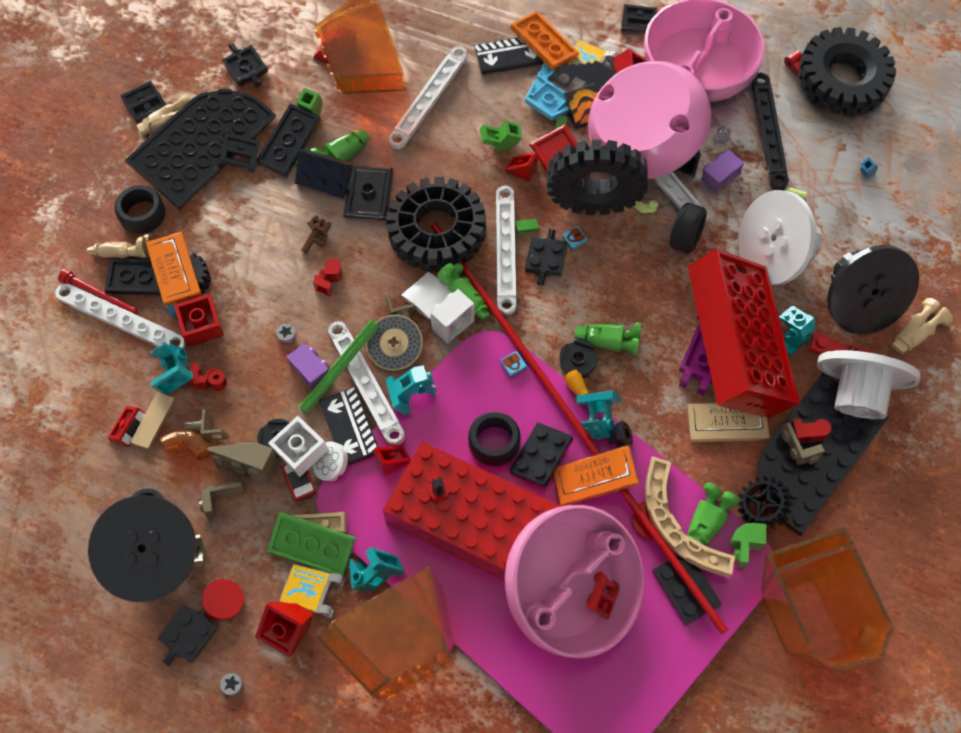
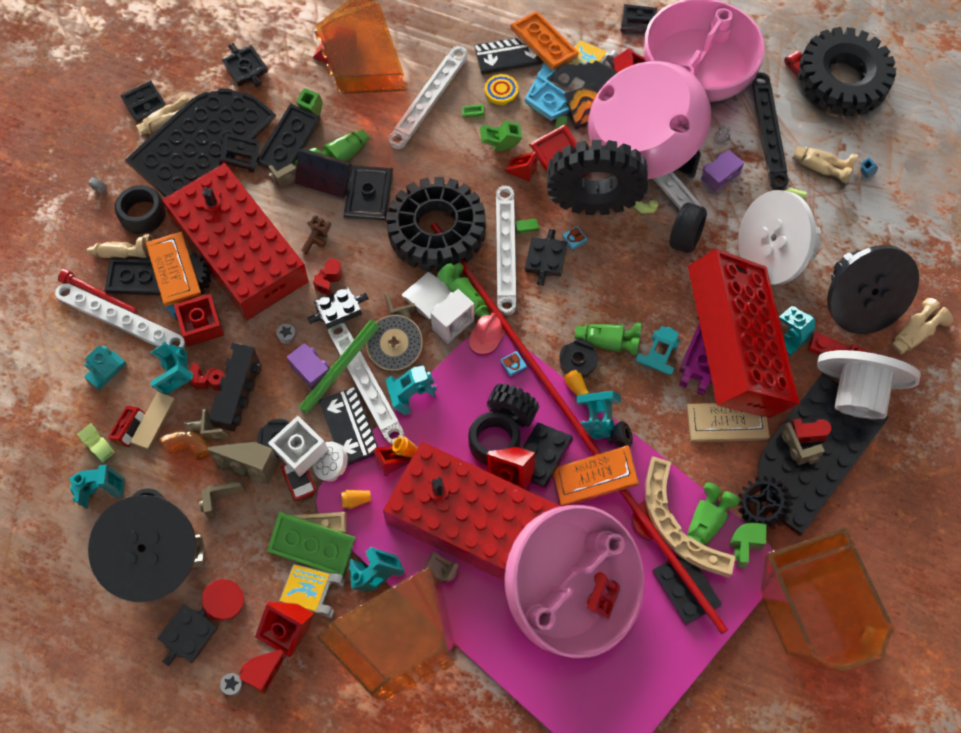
none -> teal tile [69,465,125,509]
none -> yellowish green leg [77,423,115,463]
none -> teal tile [84,345,127,390]
none -> light grey tile [88,177,107,193]
none -> red piece [162,163,309,321]
none -> black wedge [209,342,262,432]
none -> red slope [239,649,286,694]
none -> dark tan bracket [268,164,296,188]
none -> plate [307,287,369,329]
none -> light orange cone [341,490,371,510]
none -> light orange cone [392,436,418,458]
none -> dark tan bracket [422,552,459,583]
none -> bright green piece [462,104,485,117]
none -> coral piece [469,313,505,354]
none -> yellow tile [484,74,519,106]
none -> black tyre [487,383,540,427]
none -> red slope [487,447,535,490]
none -> teal tile [636,326,681,376]
none -> tan piece [792,147,858,184]

